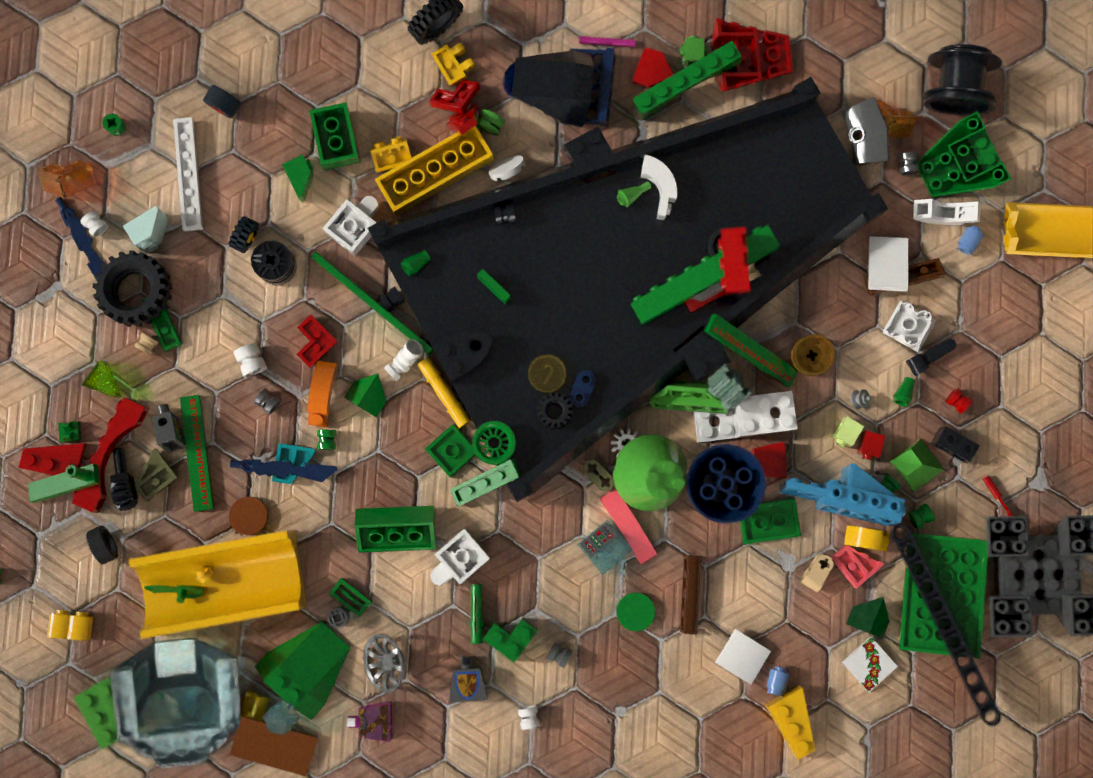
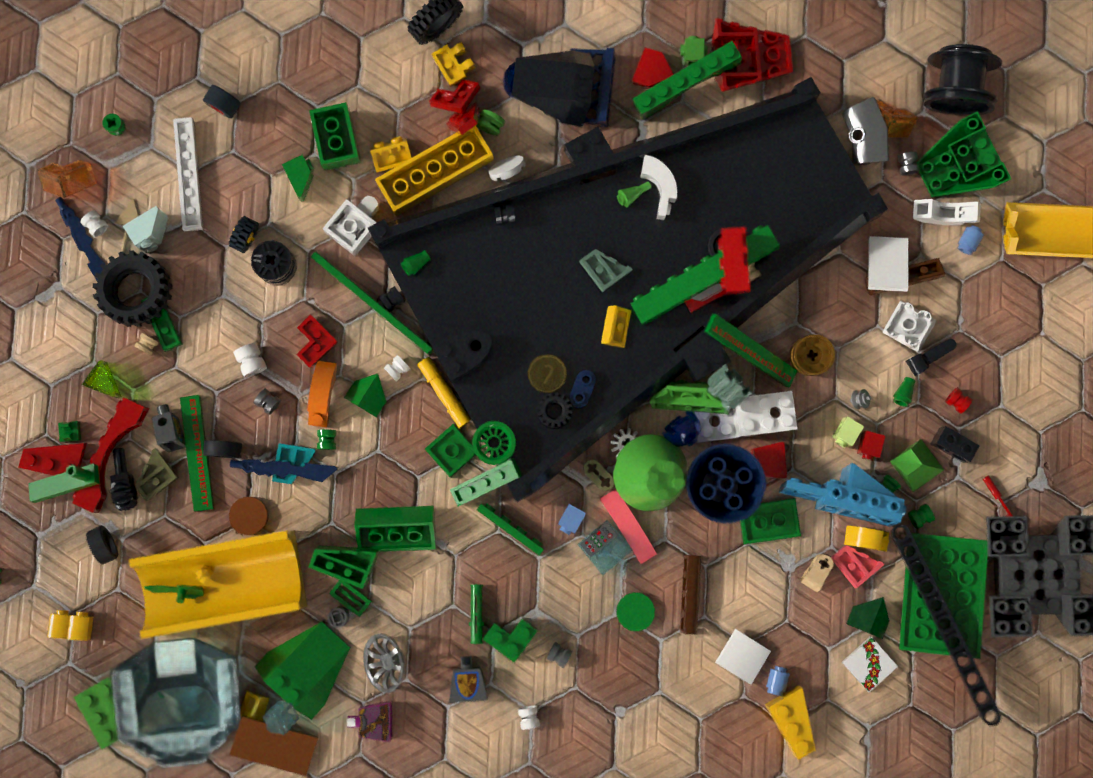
white wheel [397,339,423,366] -> none
white brick [430,529,490,586] -> none
green tile [477,269,511,304] -> none
dark pink bar [579,36,635,47] -> none
none -> tan piece [114,198,139,253]
none -> black tyre [203,440,242,459]
none -> green wedge [308,545,380,589]
none -> green plate [477,503,544,556]
none -> medium blue brick [558,504,586,535]
none -> sand green wing [579,249,632,292]
none -> yellow slope [601,305,631,348]
none -> clear blue cylinder [662,410,701,447]

